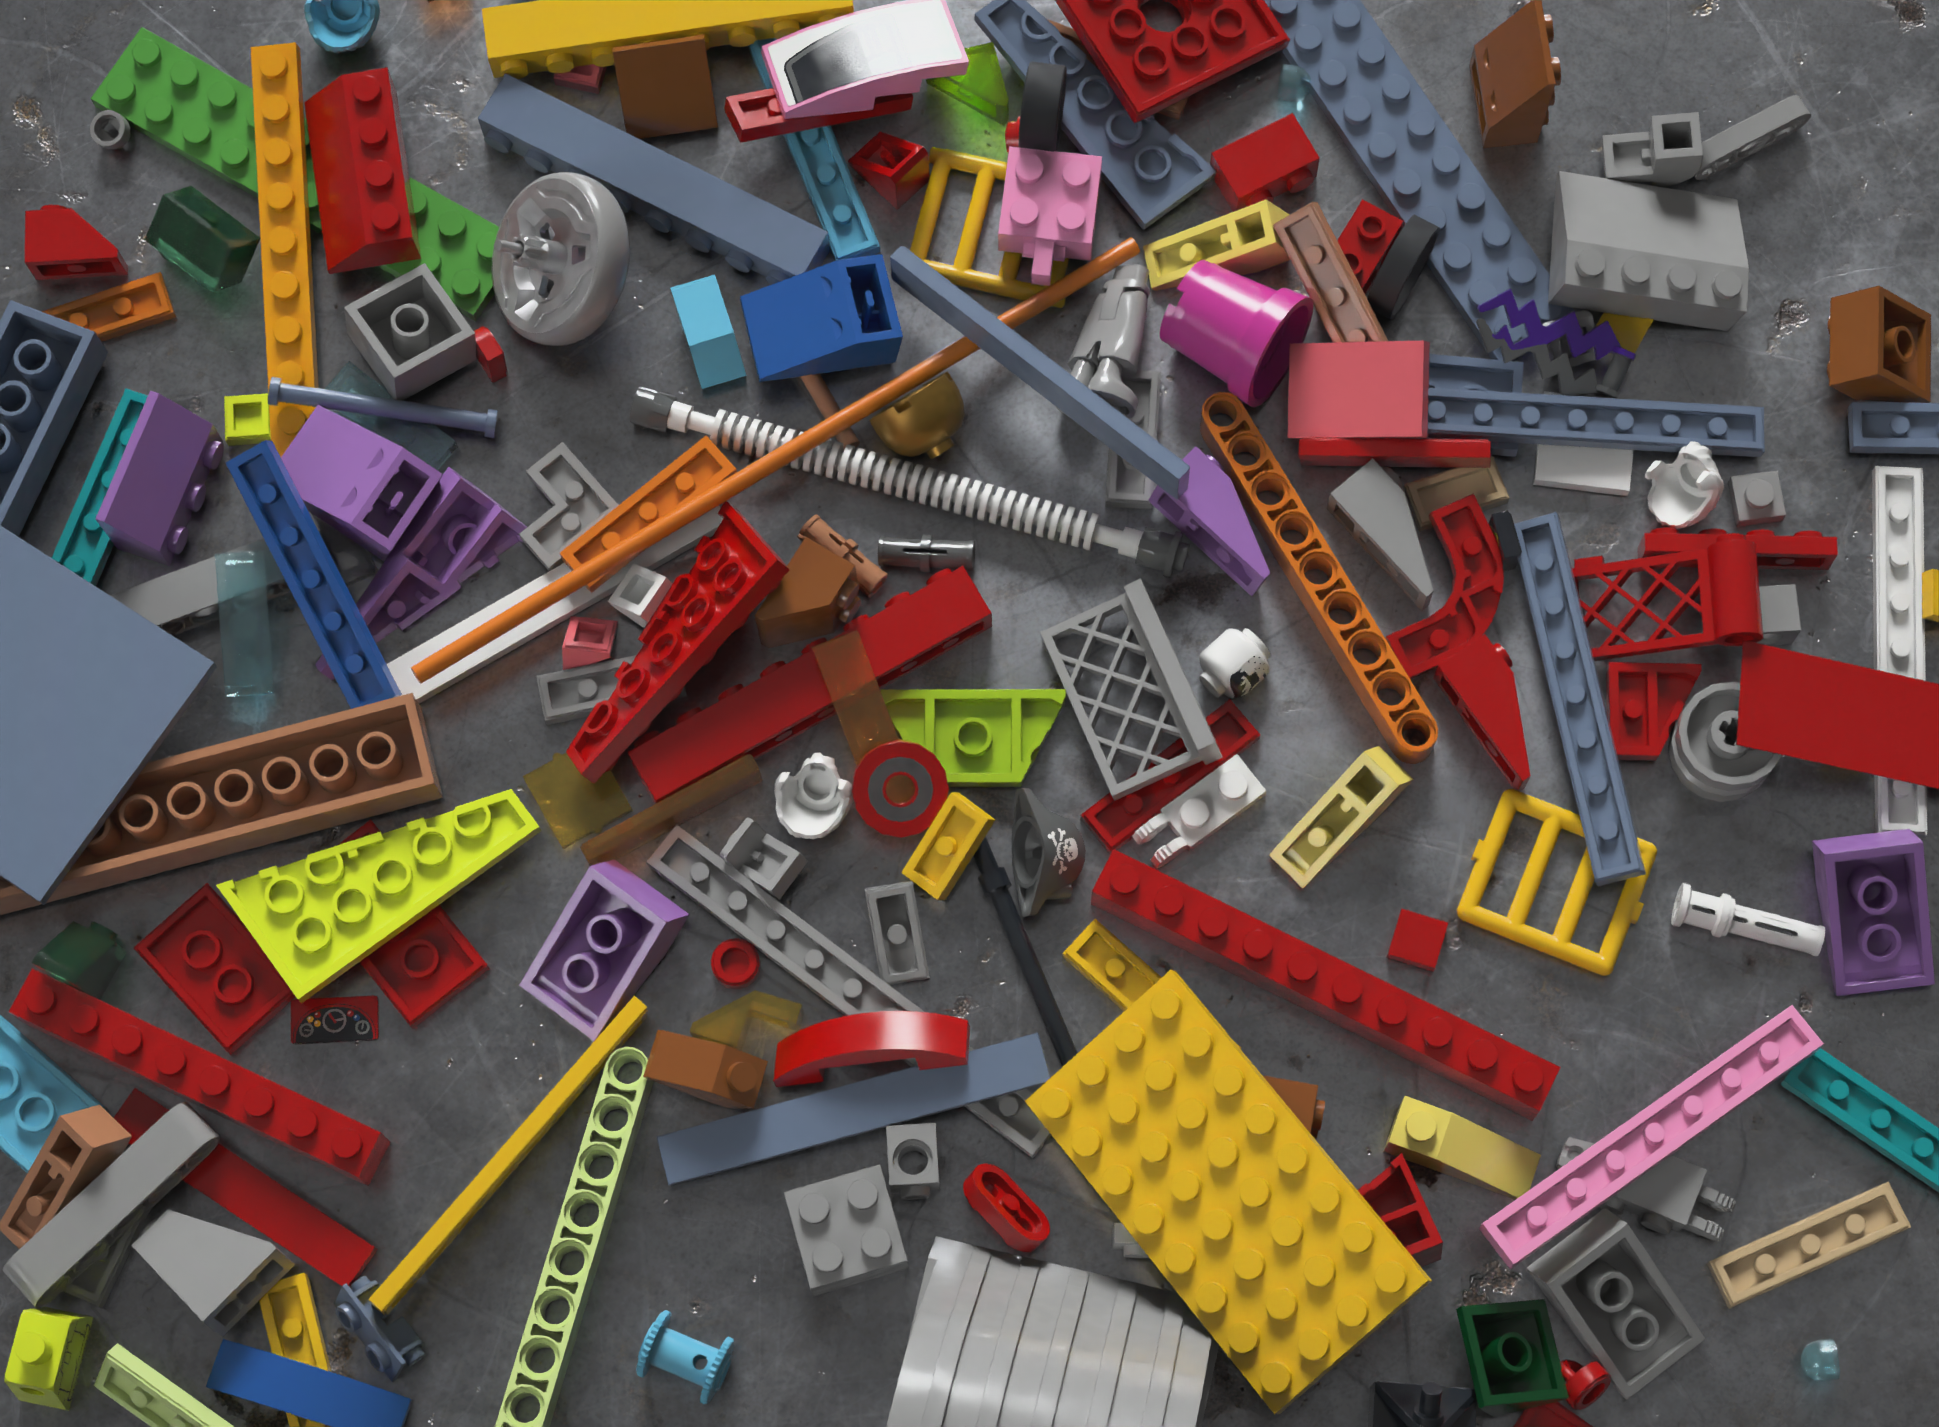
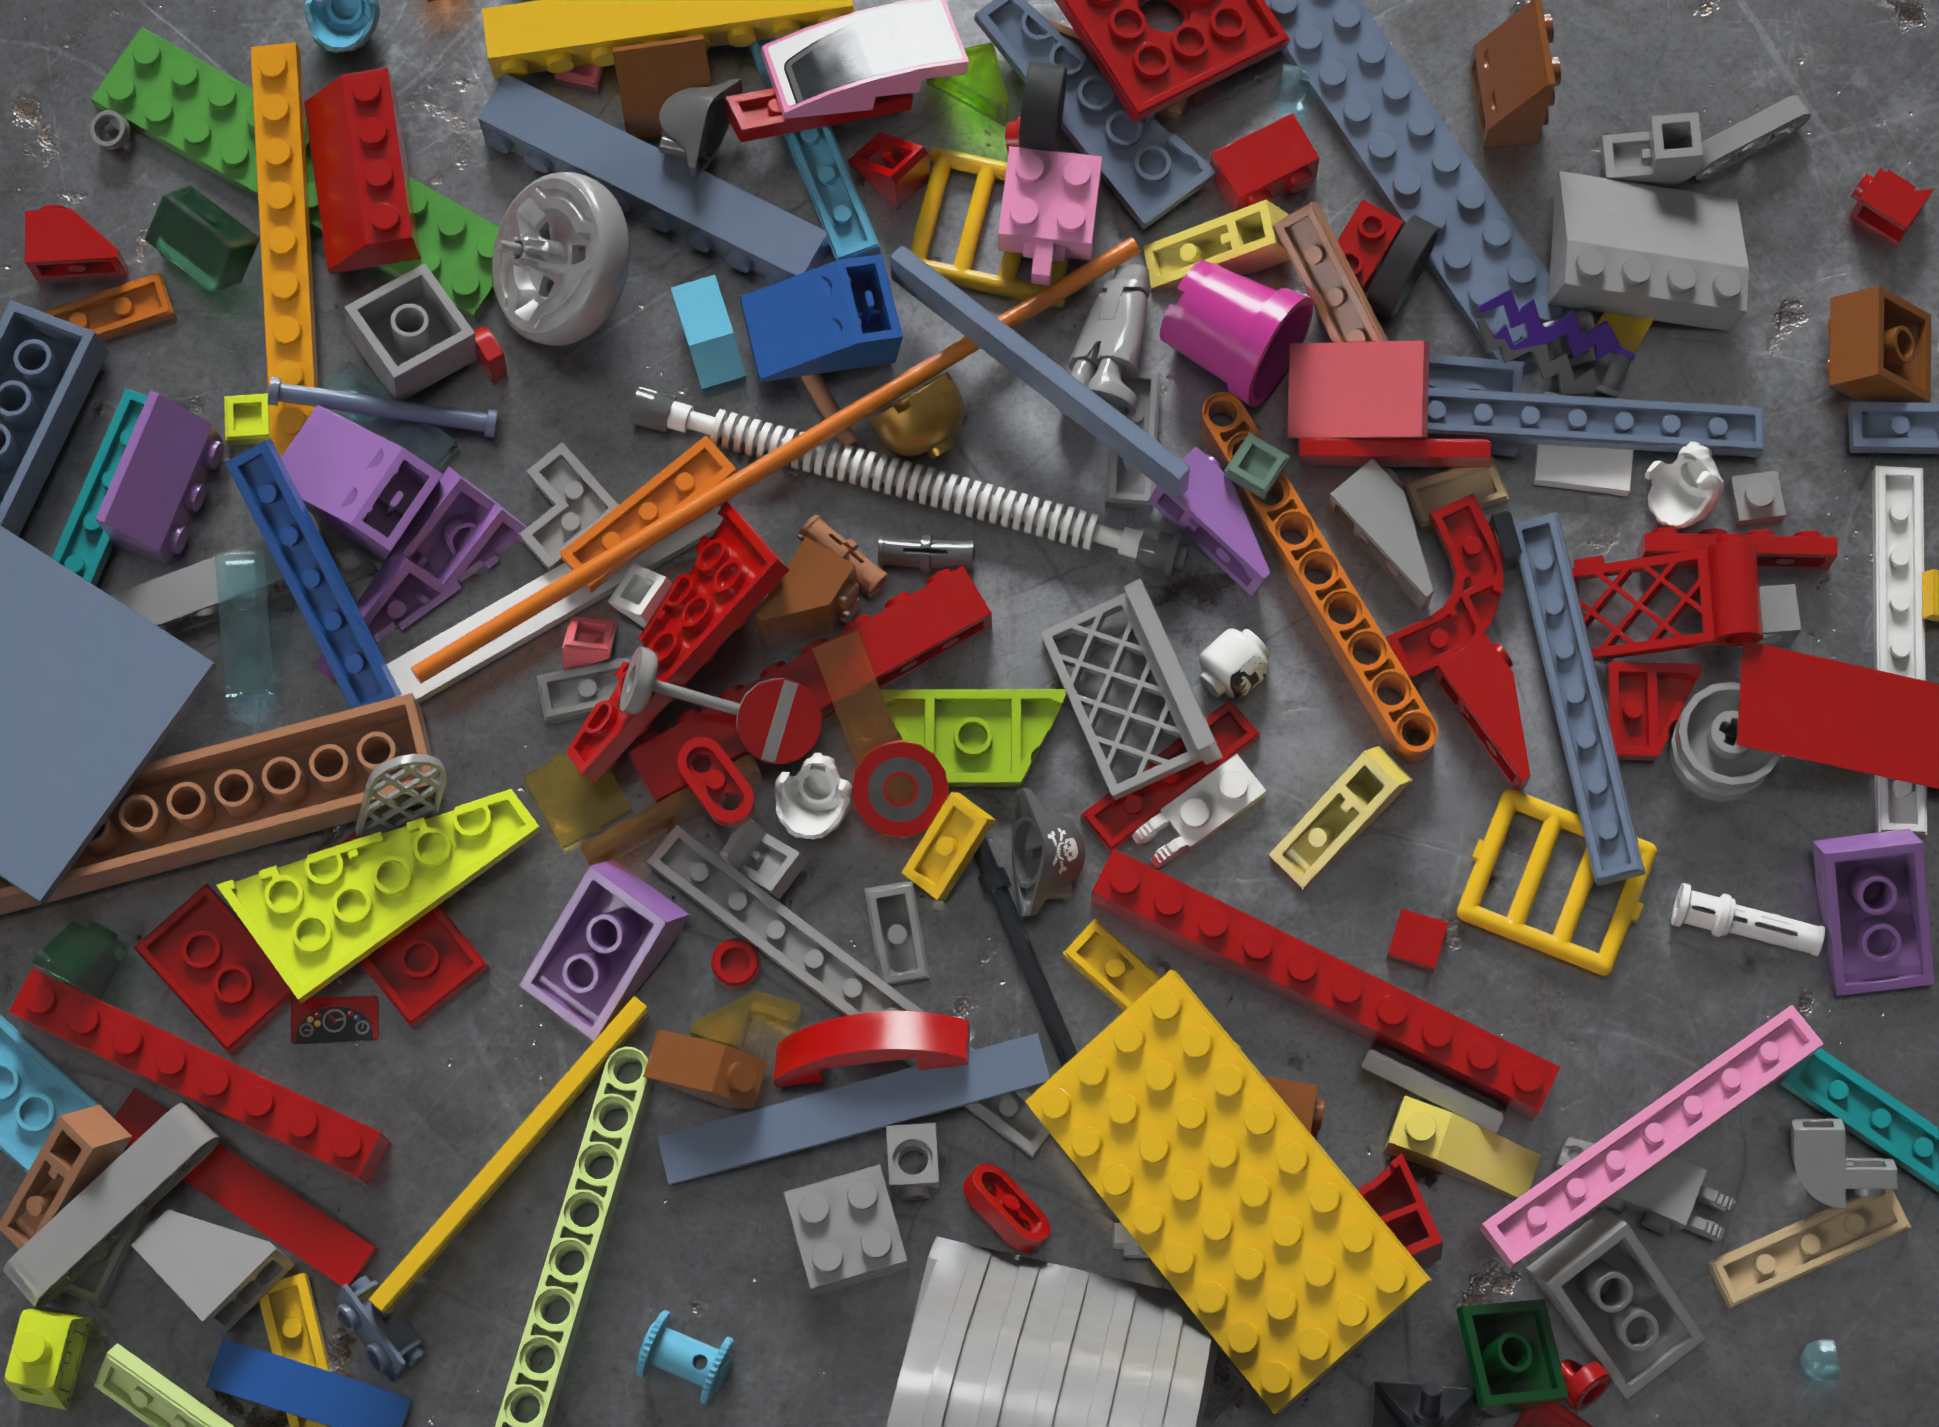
none -> light grey window [355,754,447,837]
none -> piece [620,646,822,764]
none -> dark grey hat [659,79,743,178]
none -> red plate [677,737,755,827]
none -> sand green tile [1224,433,1290,500]
none -> light grey tile [1361,1043,1506,1133]
none -> light grey brick [1791,1119,1897,1209]
none -> red window [1850,168,1935,246]

